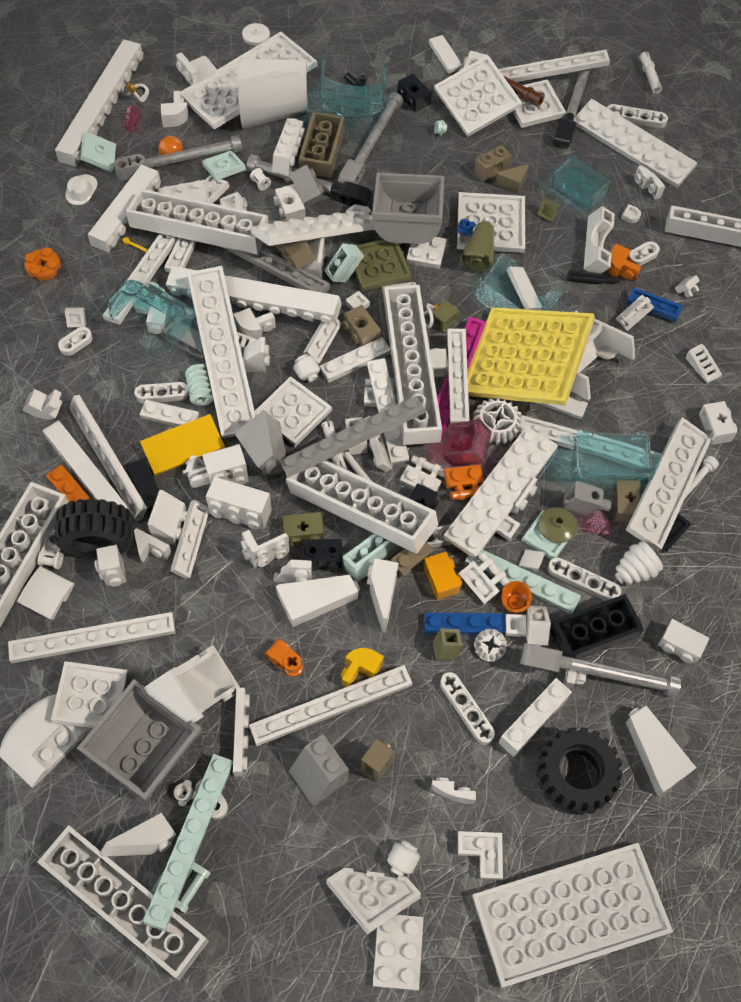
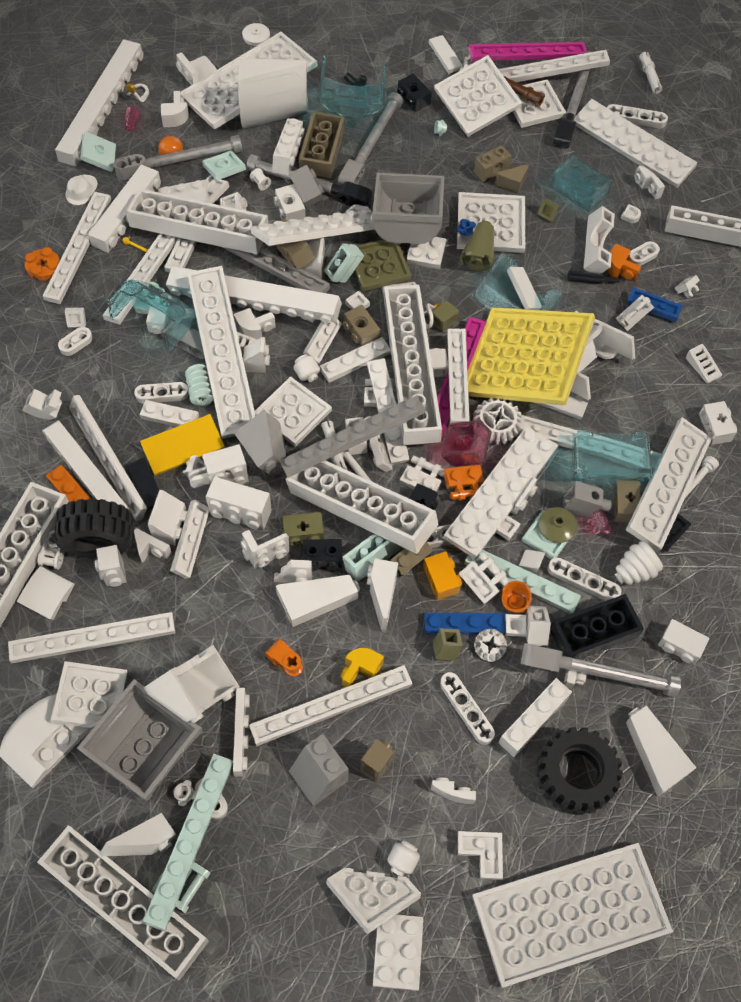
none -> white plate [43,192,111,304]
none -> dark pink plate [468,42,587,61]

